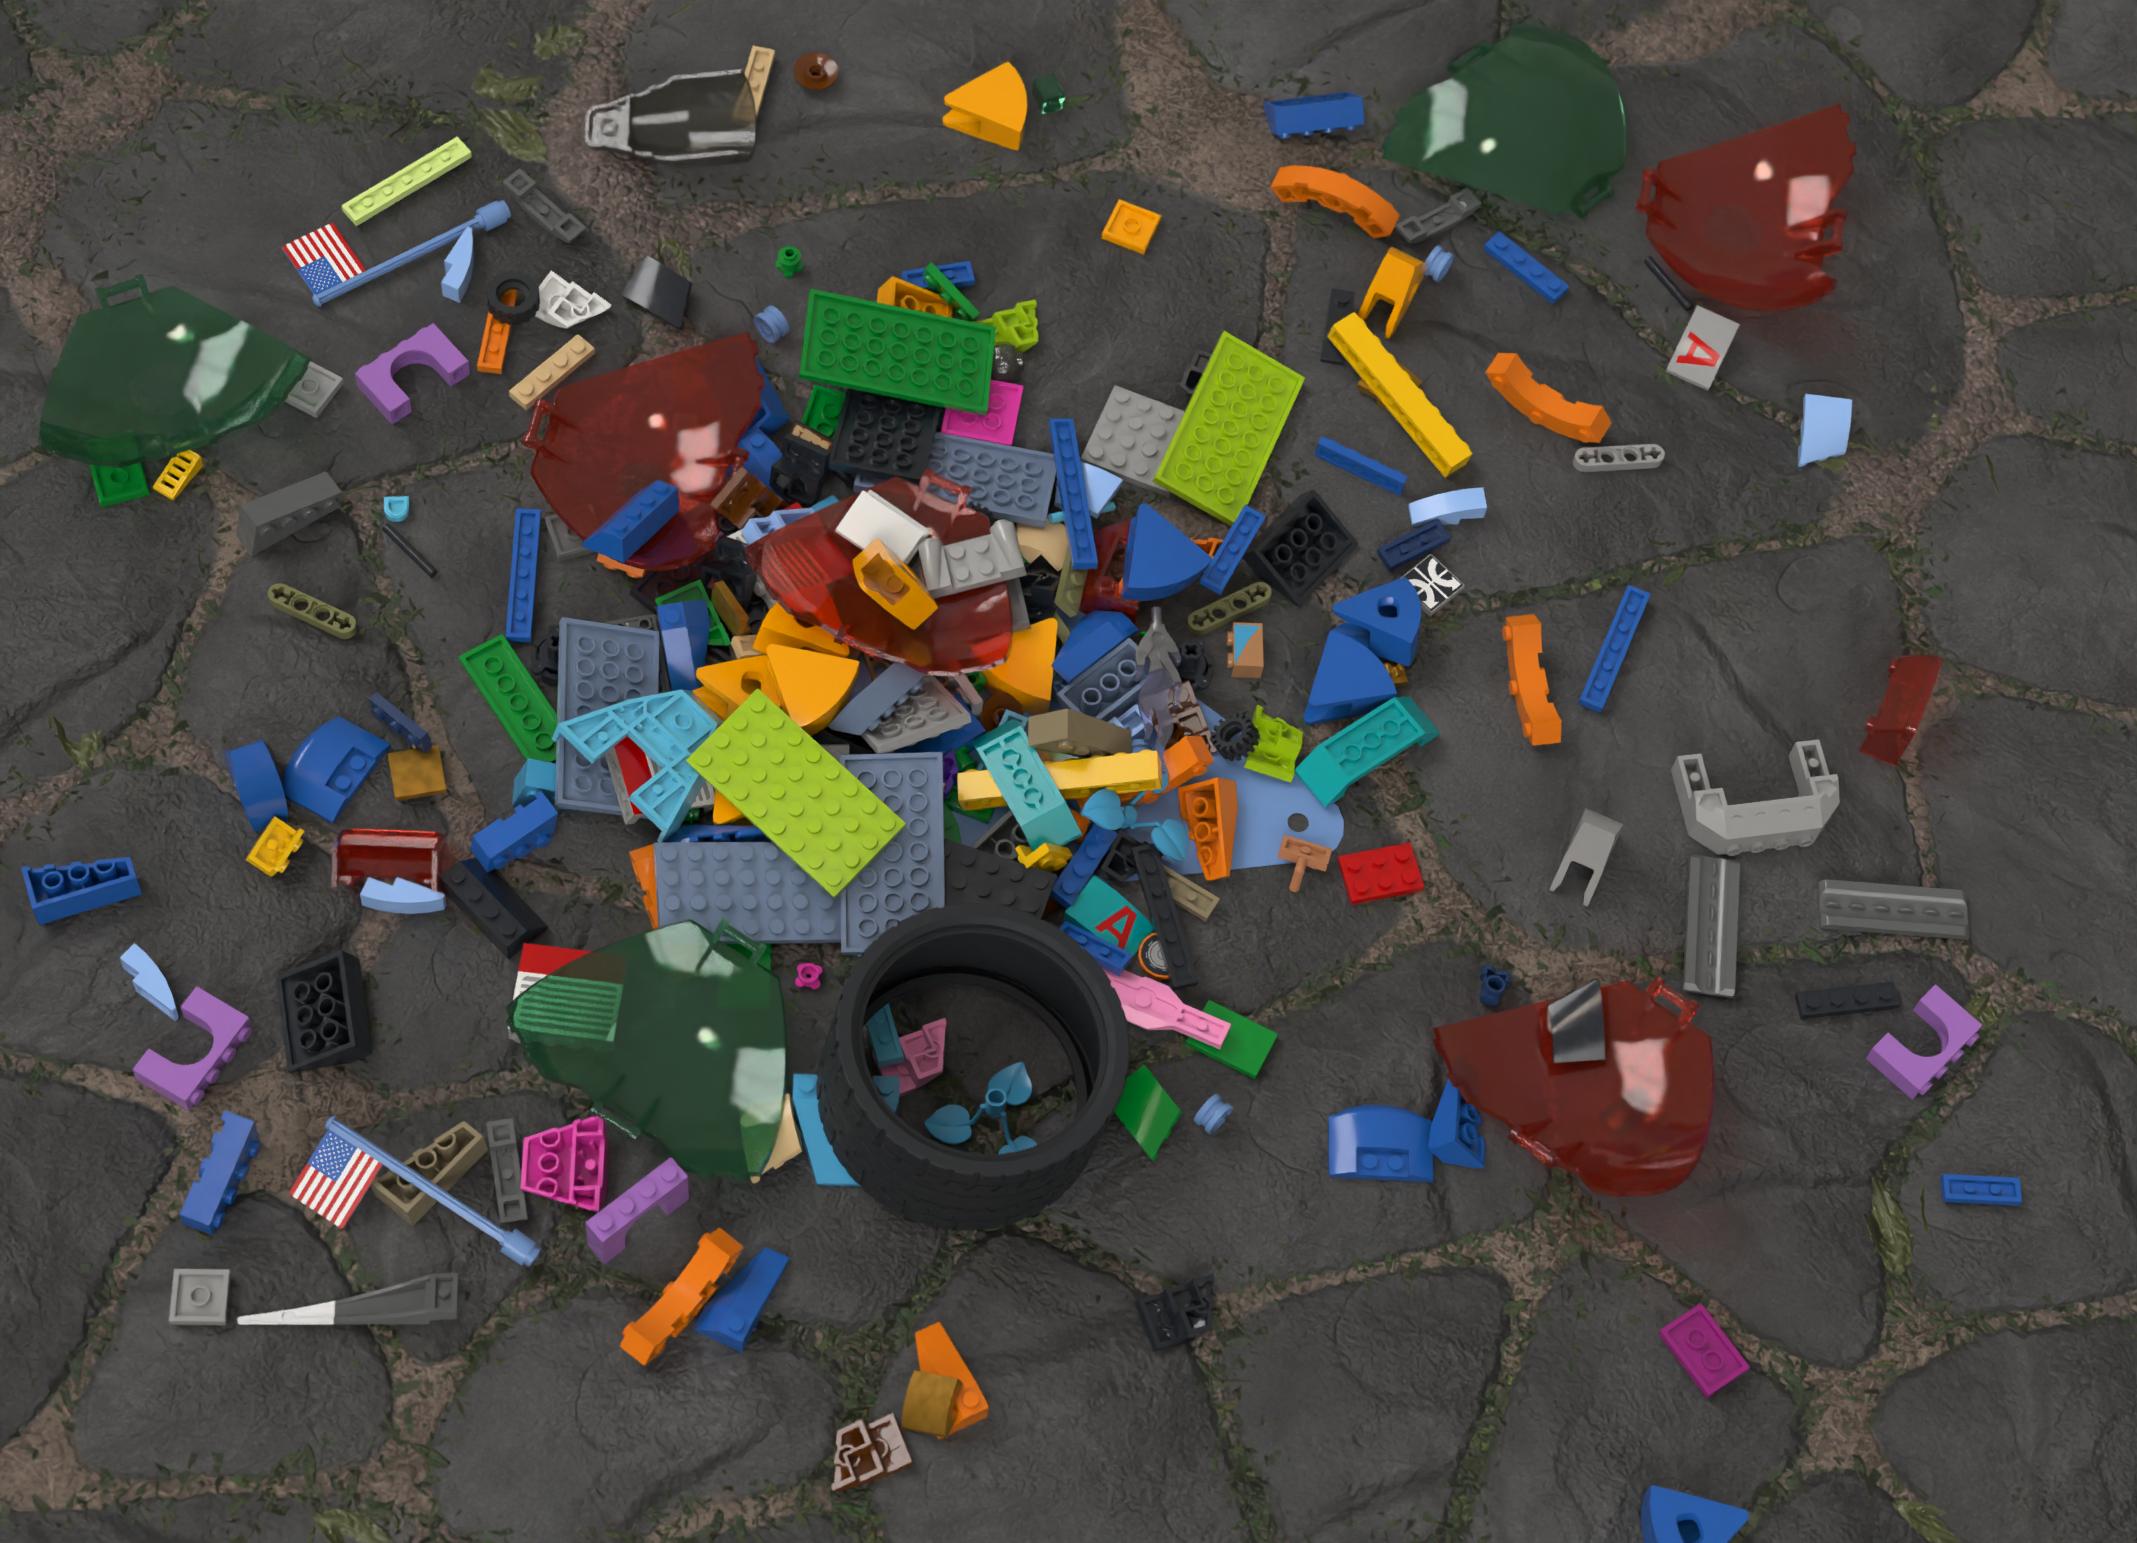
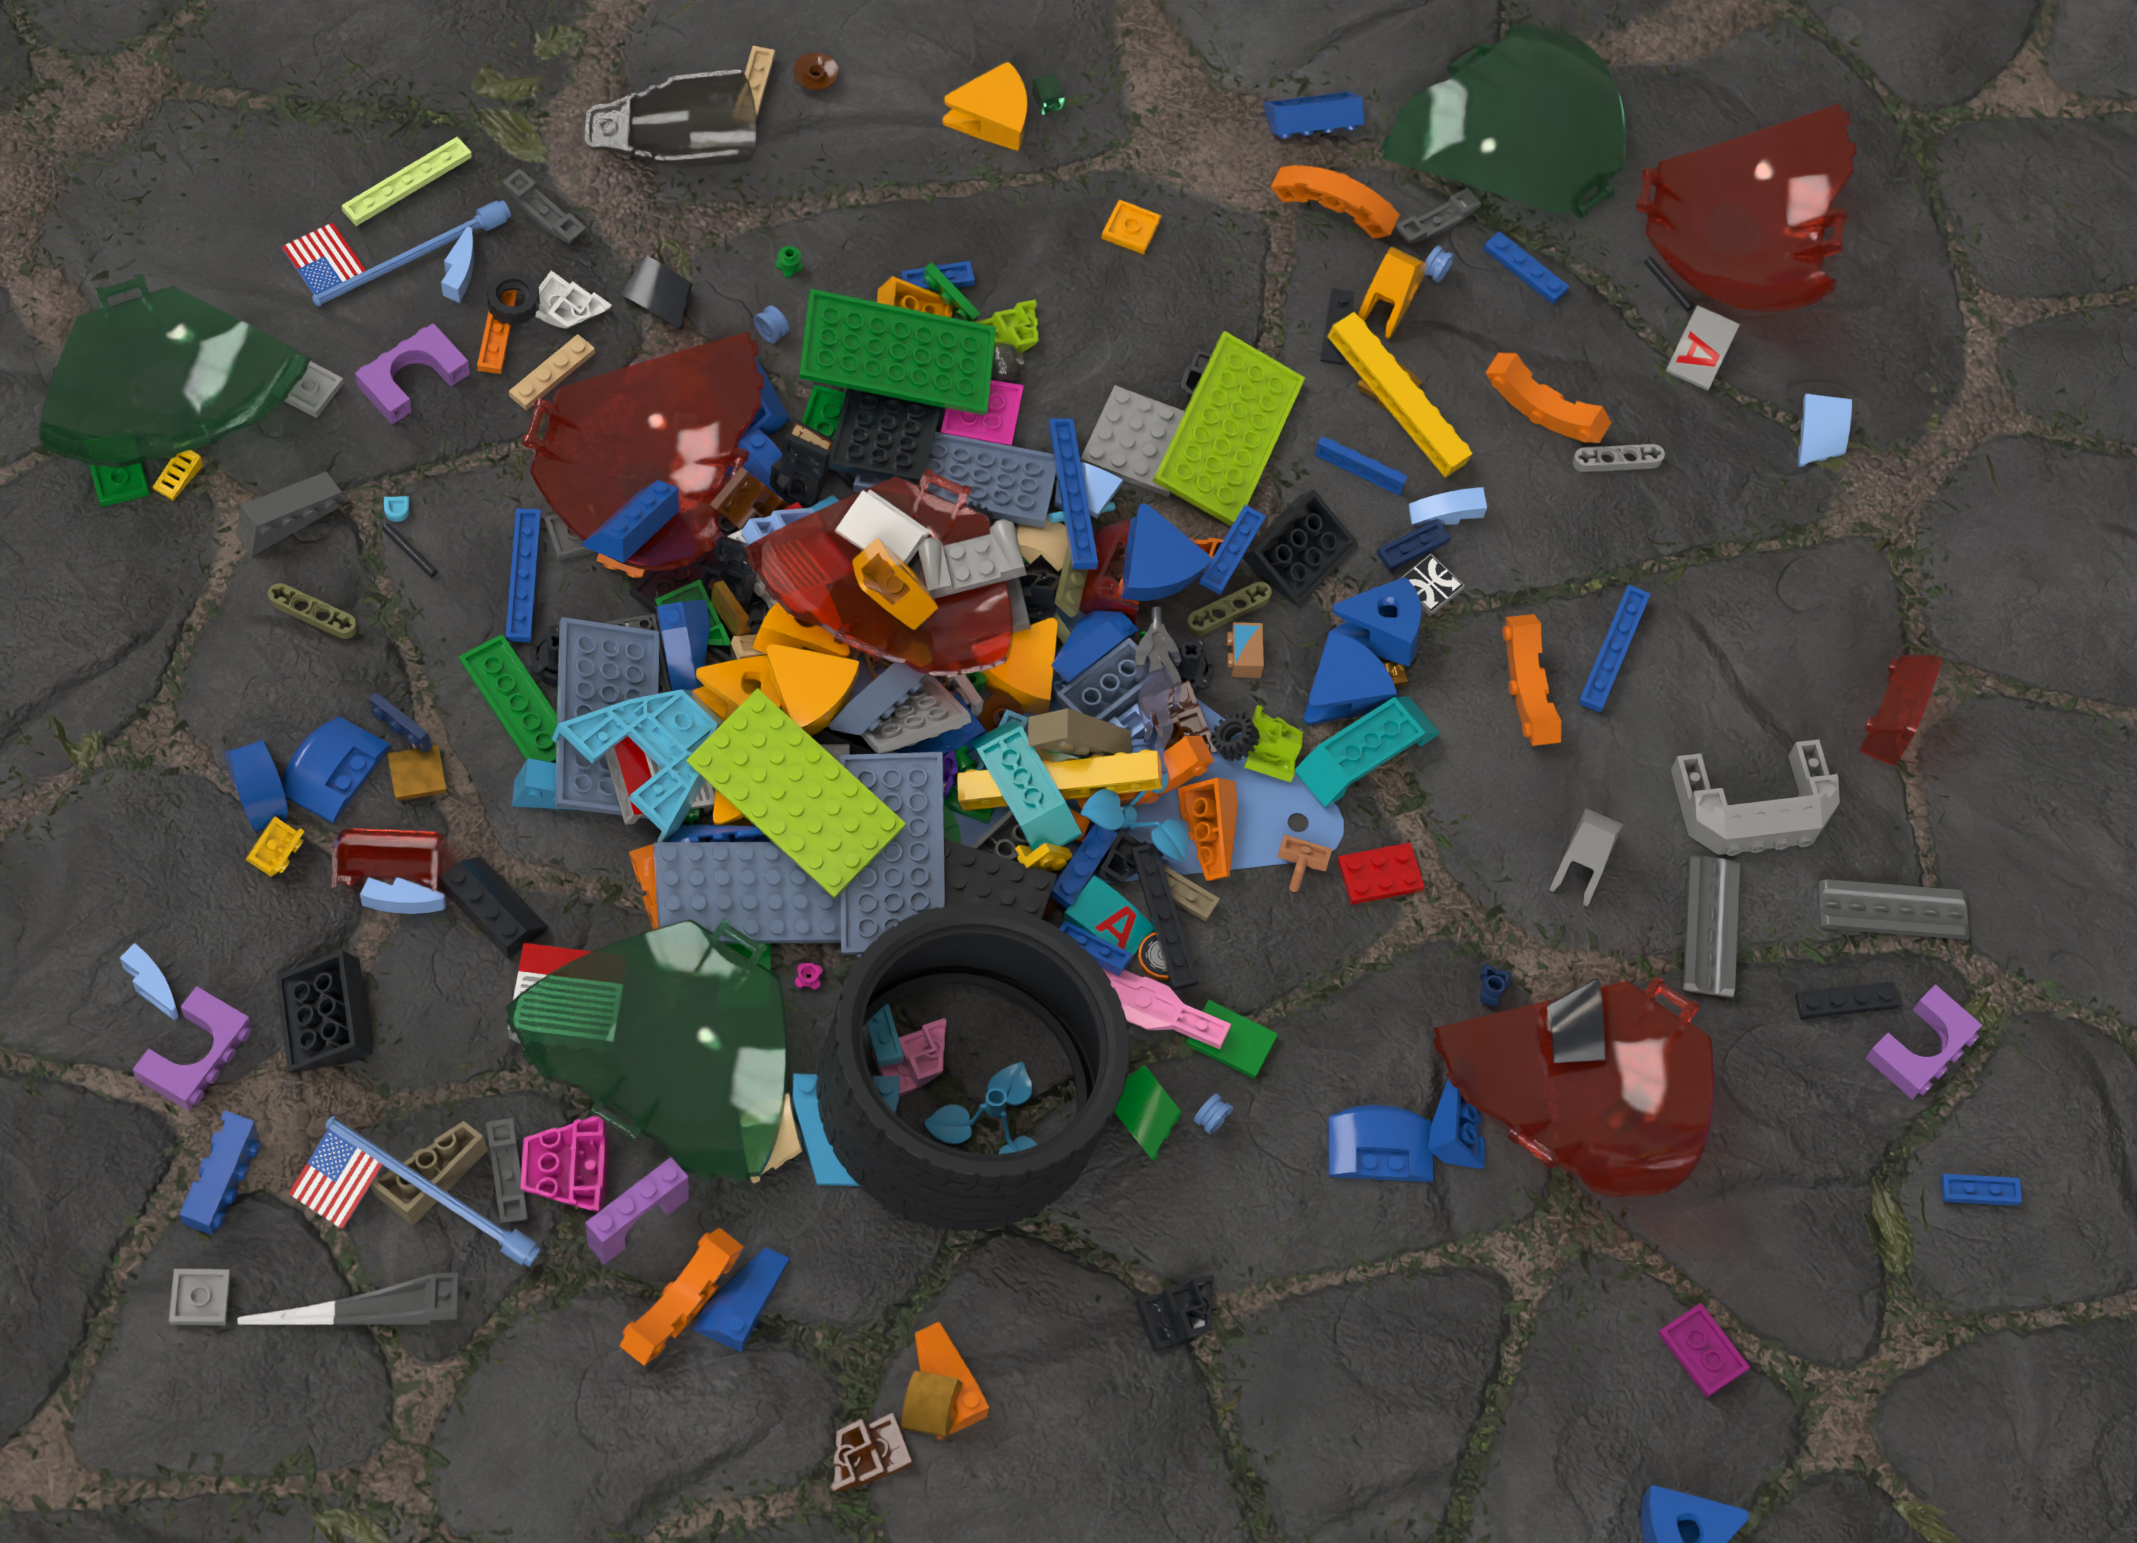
blue wedge [21,857,142,925] -> none
blue wedge [470,791,558,873] -> none

